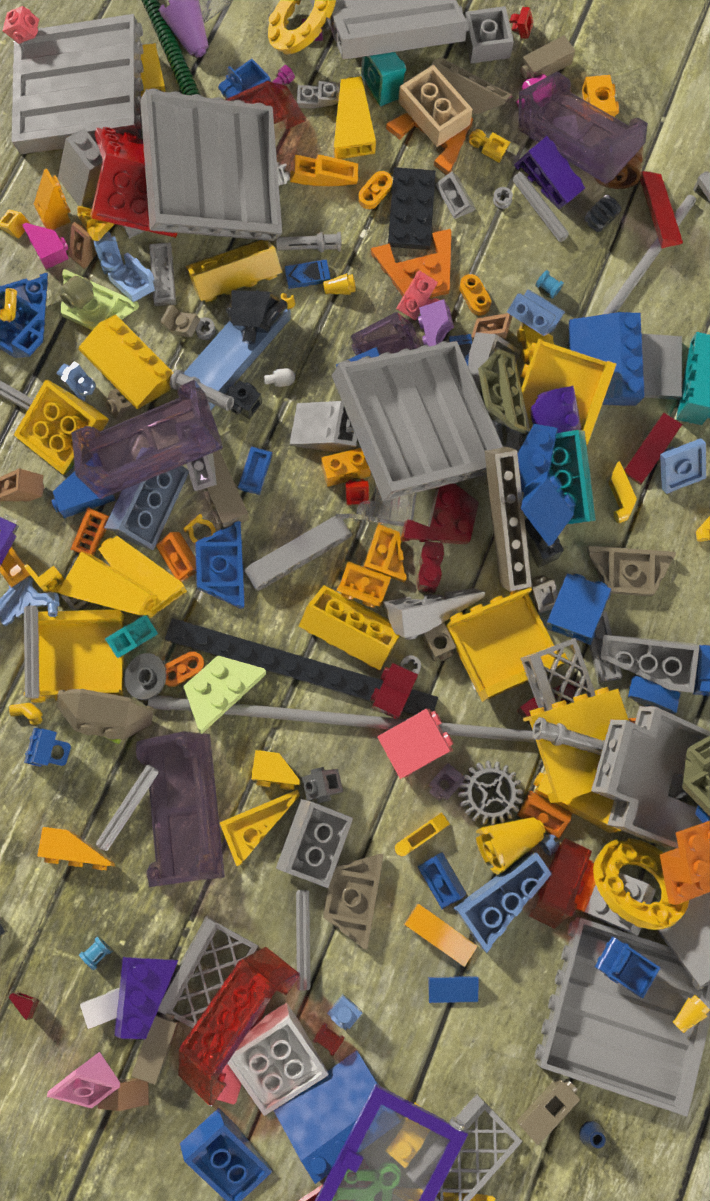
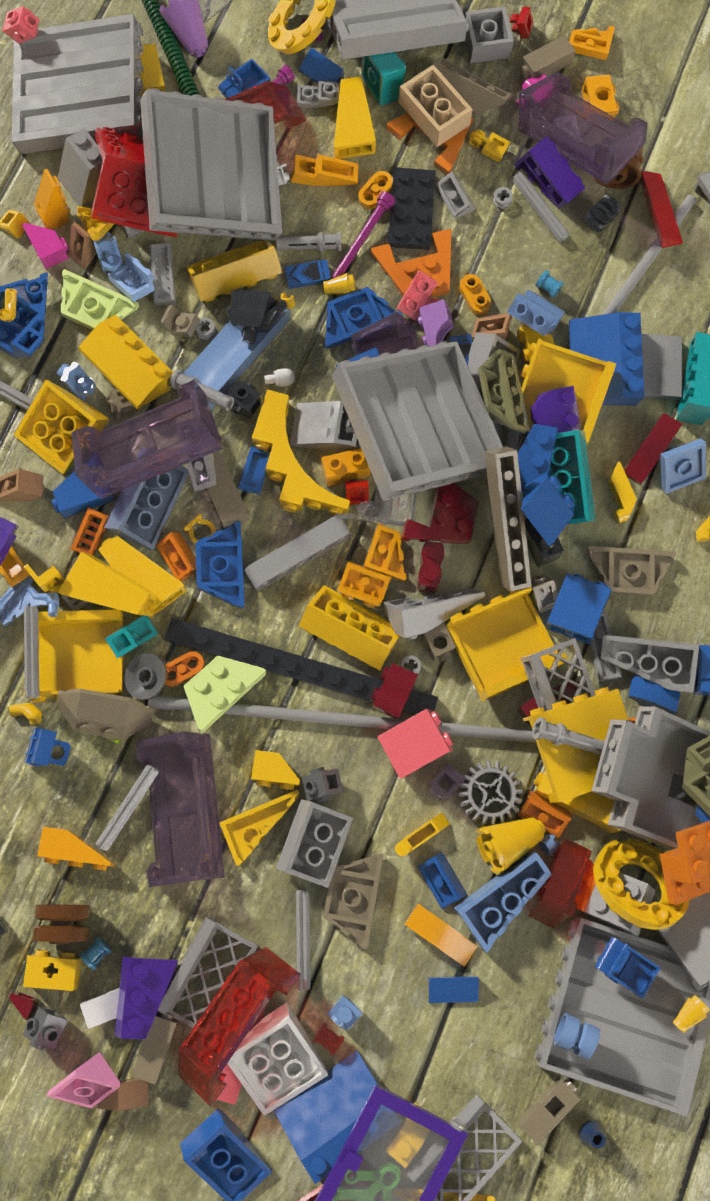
olive head [60,276,94,309] -> none
none -> yellow brick [23,950,82,991]
none -> dark grey brick [23,1005,68,1050]
none -> reddish brown wheel [32,904,91,944]
none -> yellow arch [252,389,350,516]
none -> blue slope [299,48,344,84]
none -> blue wing [325,287,403,350]
none -> magenta piece [332,191,396,279]
none -> medium blue wheel [554,1013,600,1060]
none -> light orange wing [569,26,615,60]

